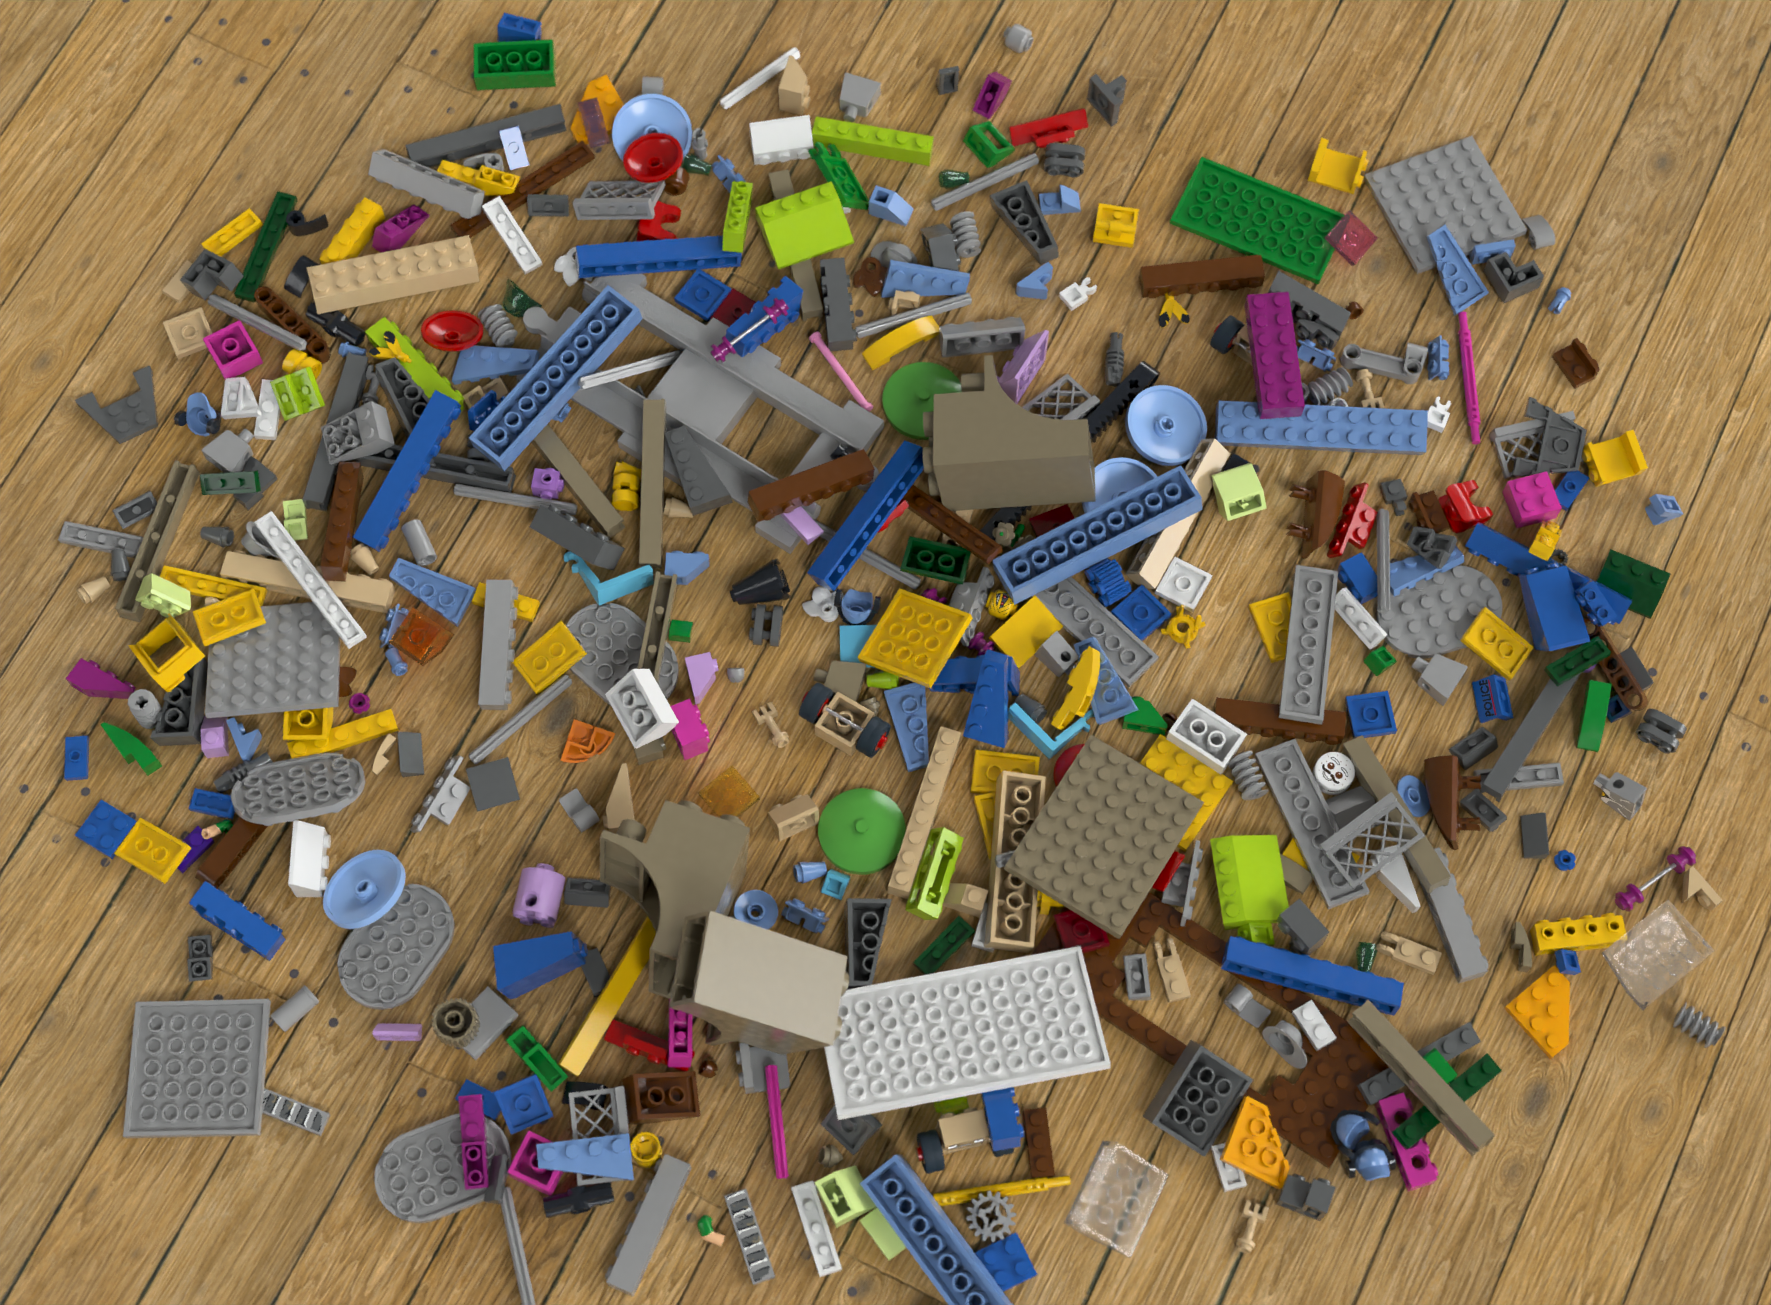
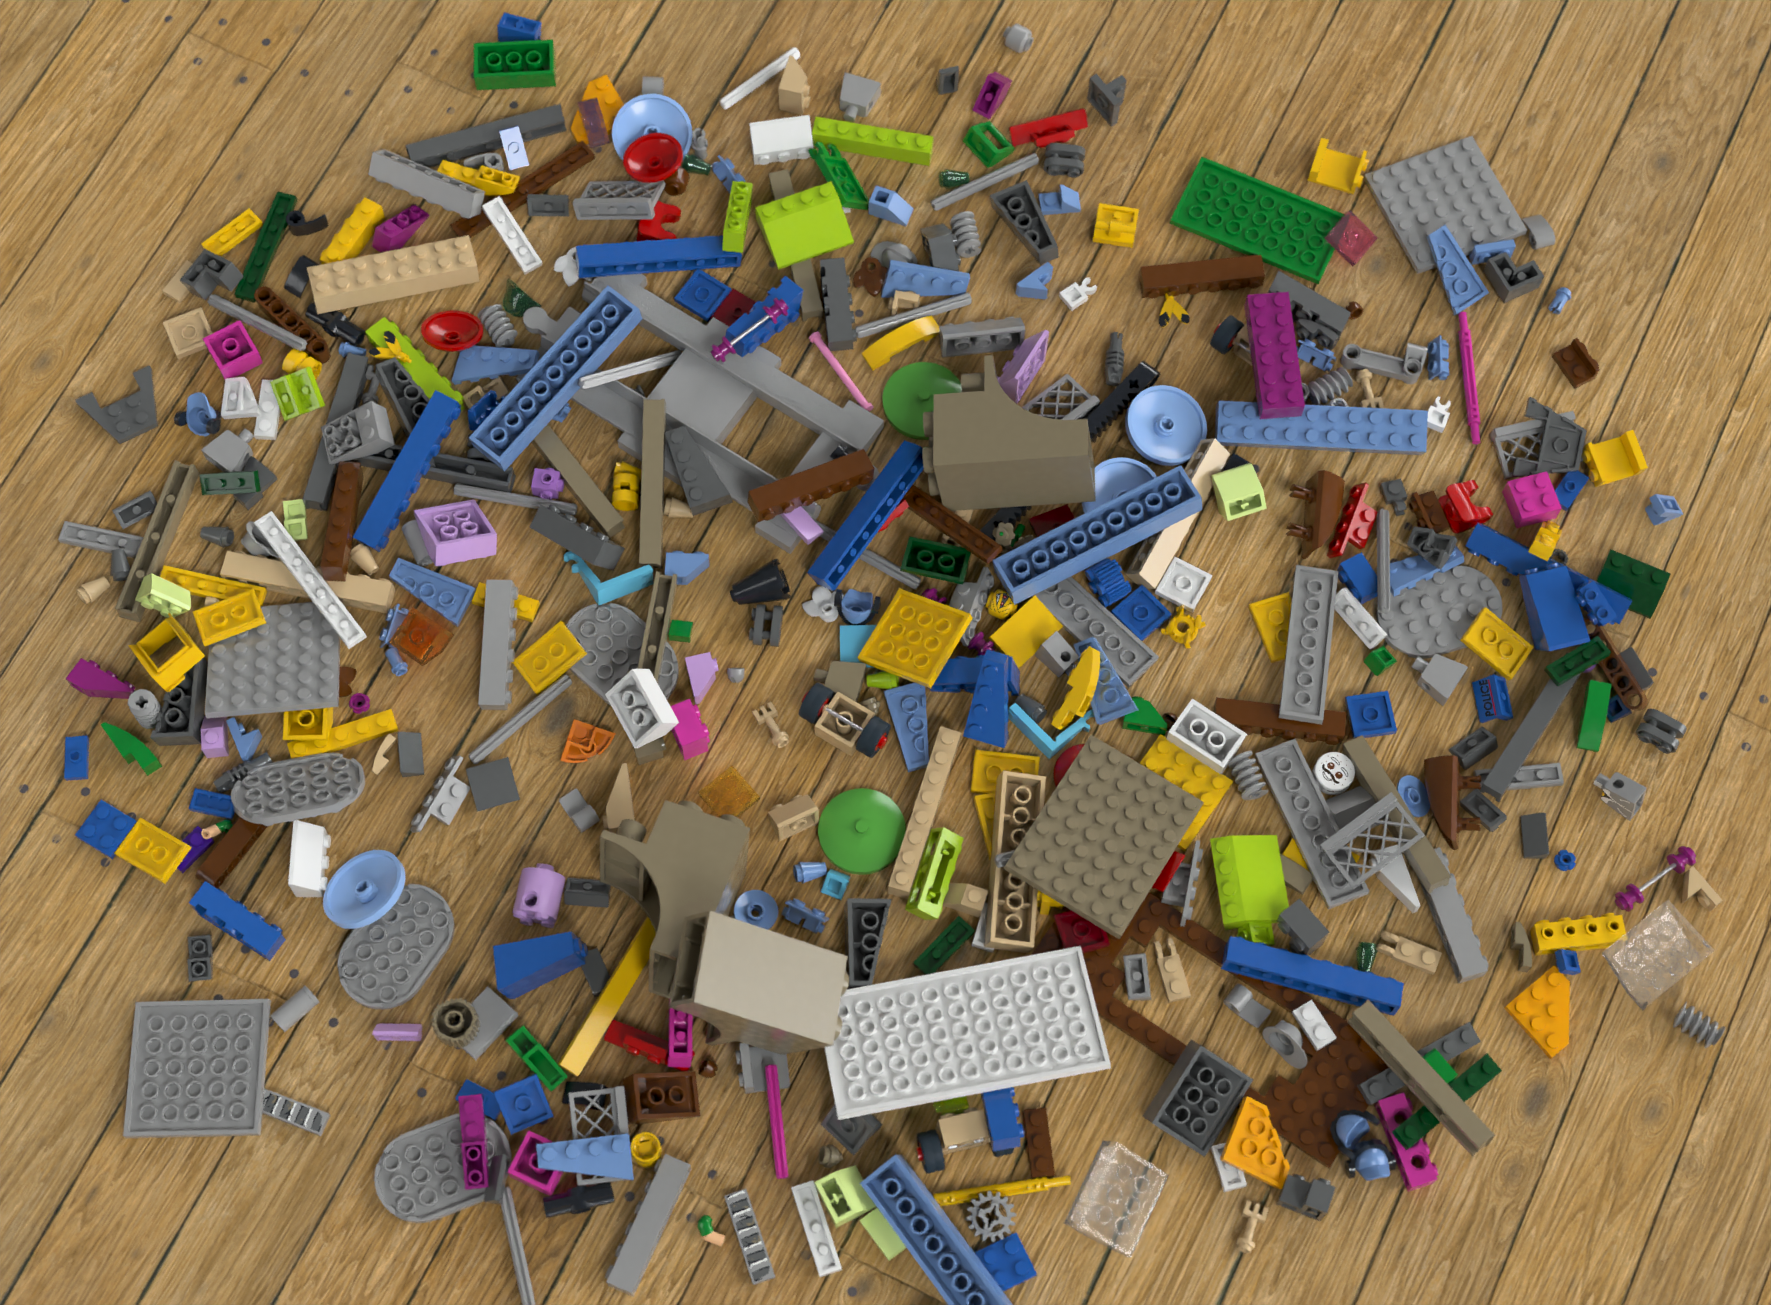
none -> lavender slope [414,499,497,566]

